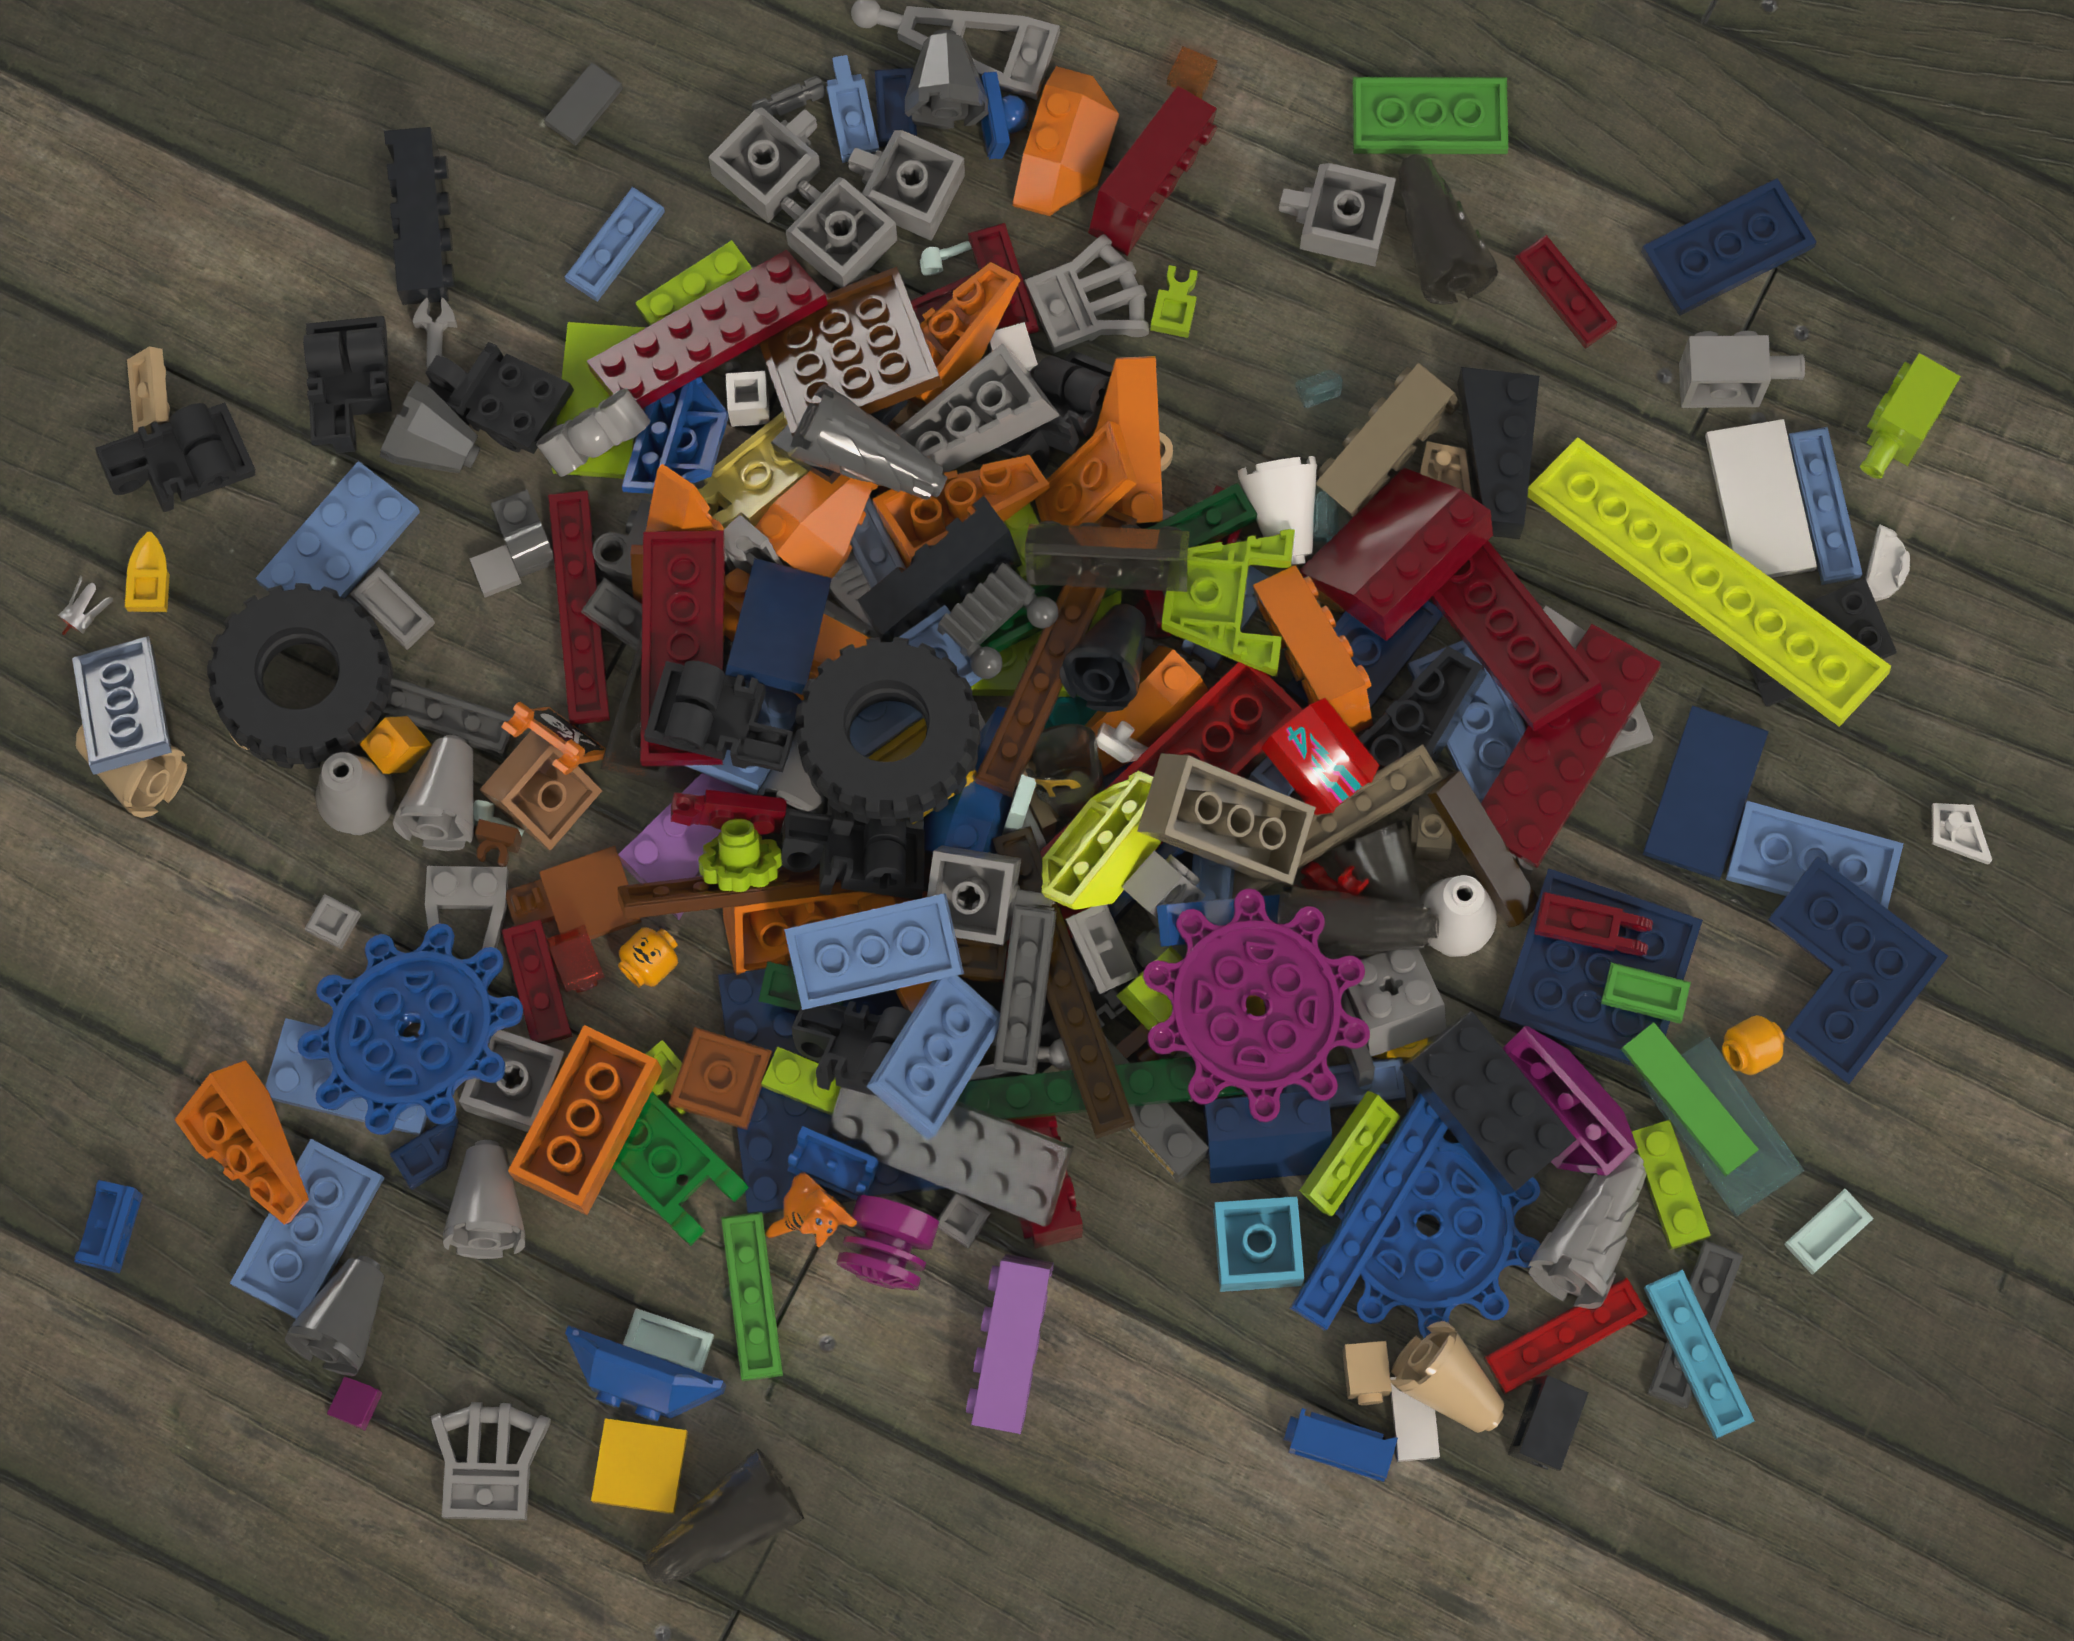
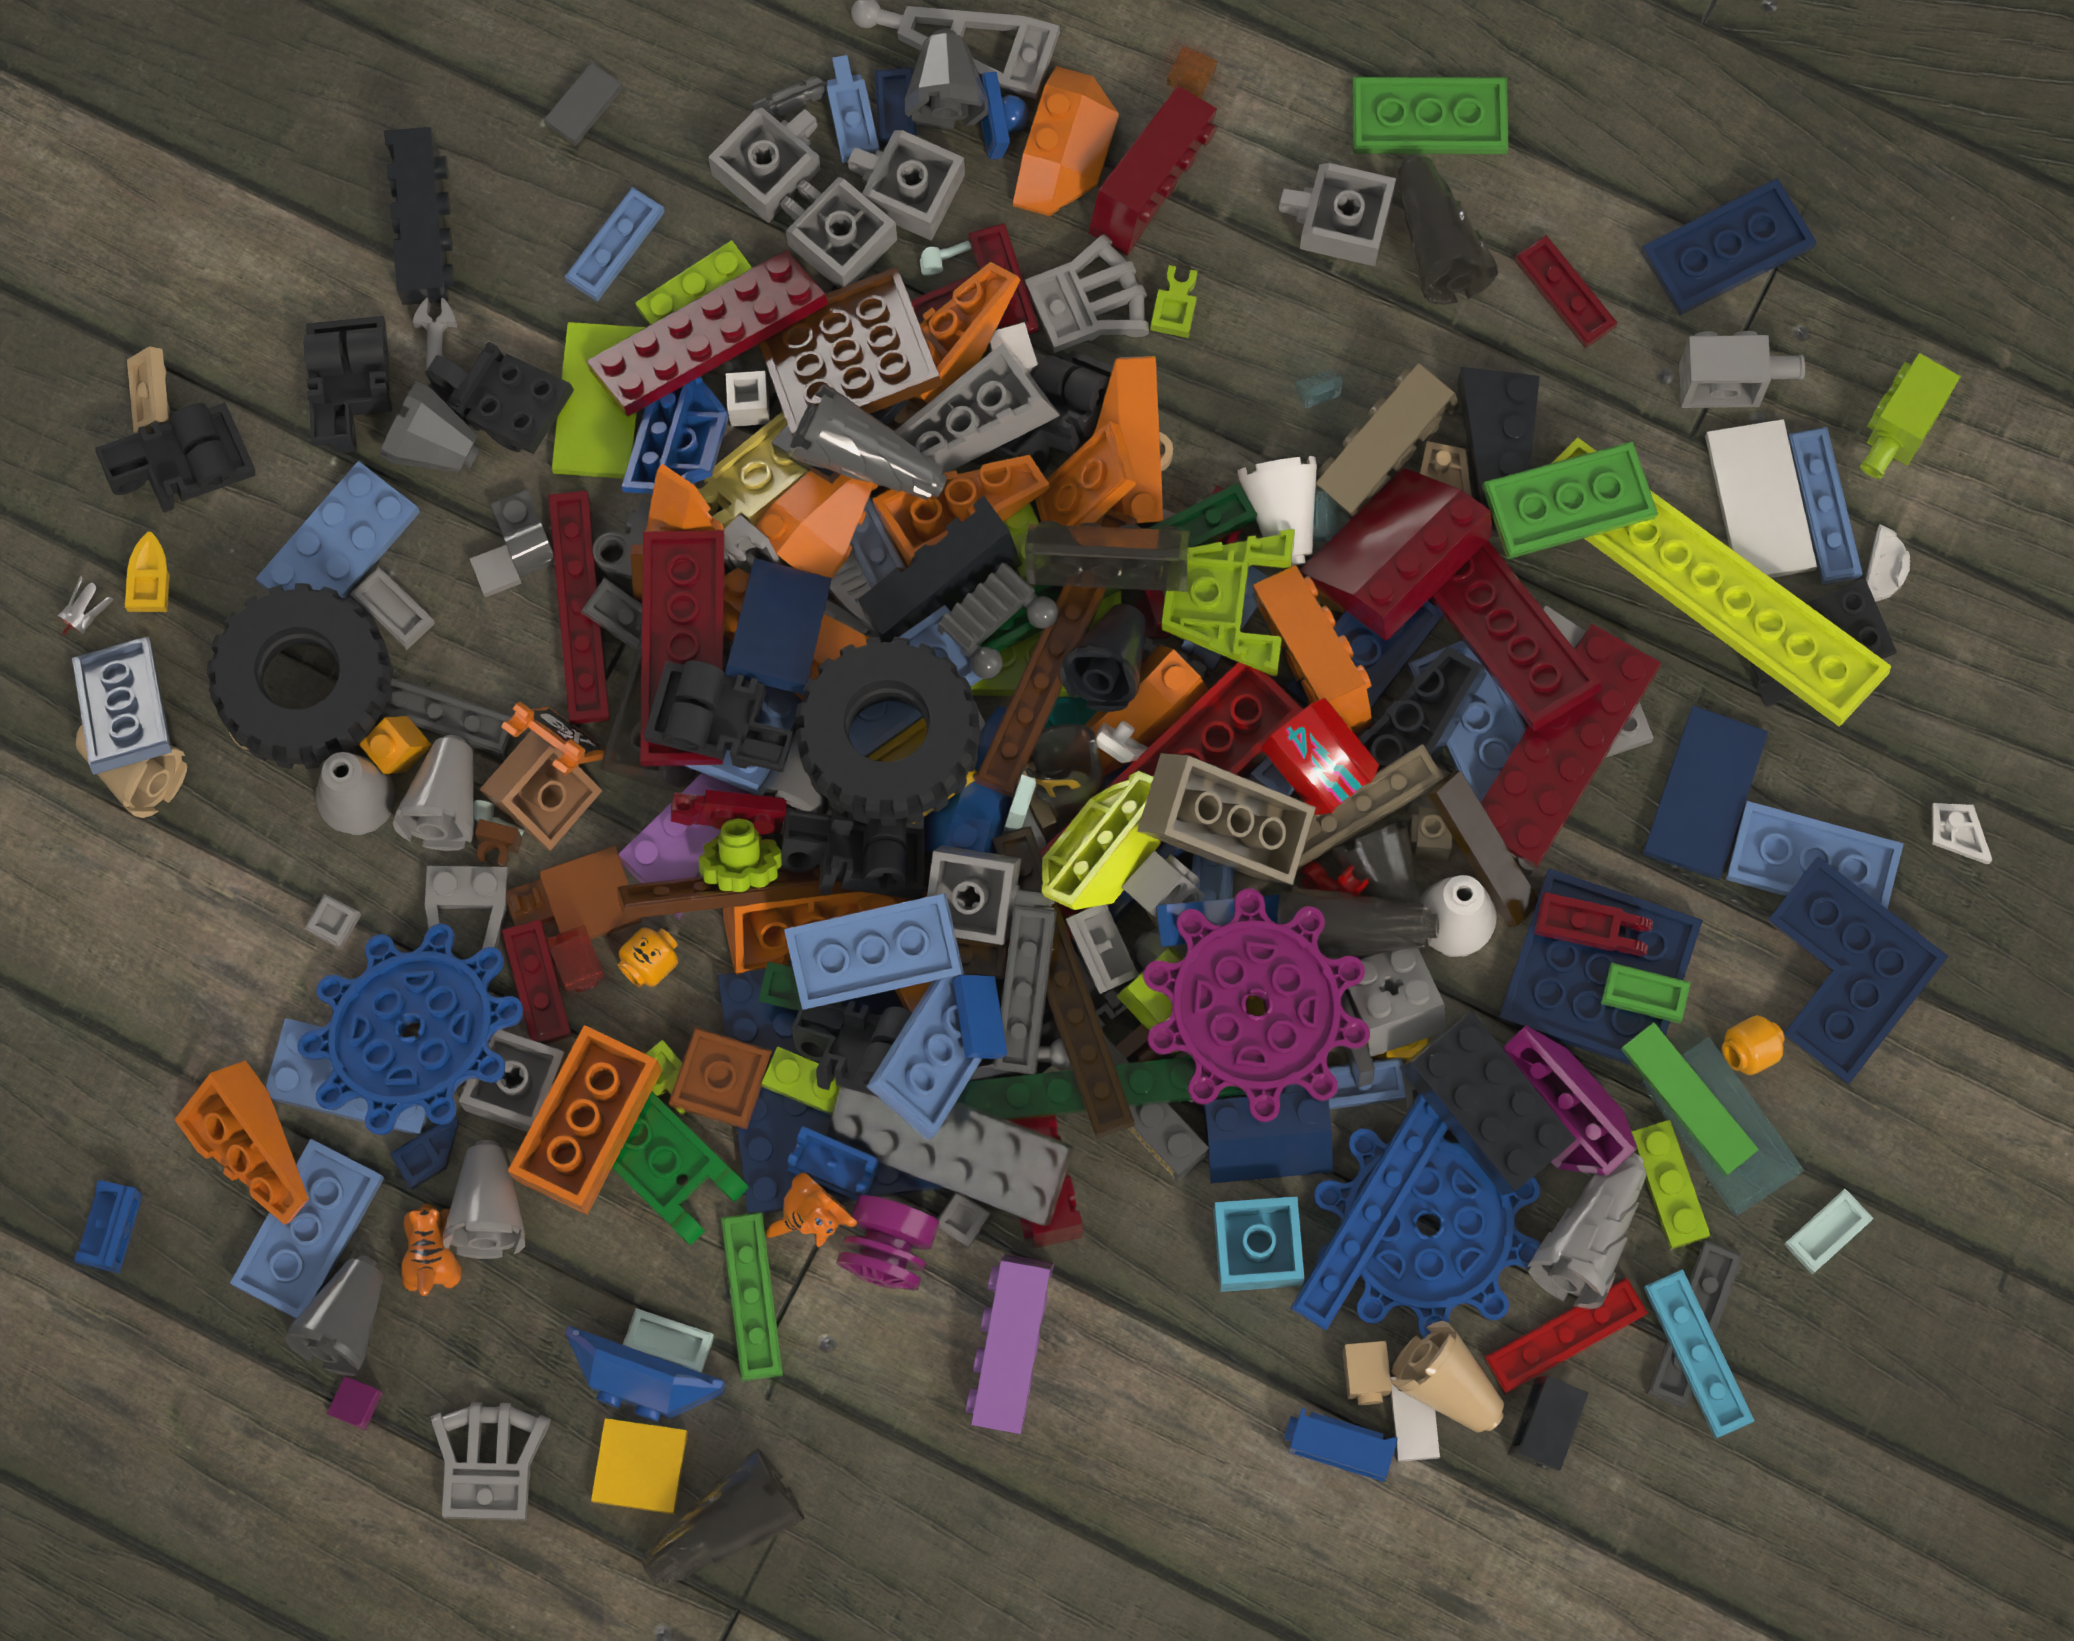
light grey piece [536,388,650,477] -> none
lime plate [1299,1091,1400,1216] -> none
none -> orange animal [401,1204,462,1296]
none -> blue tile [953,975,1007,1059]
none -> bright green tile [1482,441,1658,559]

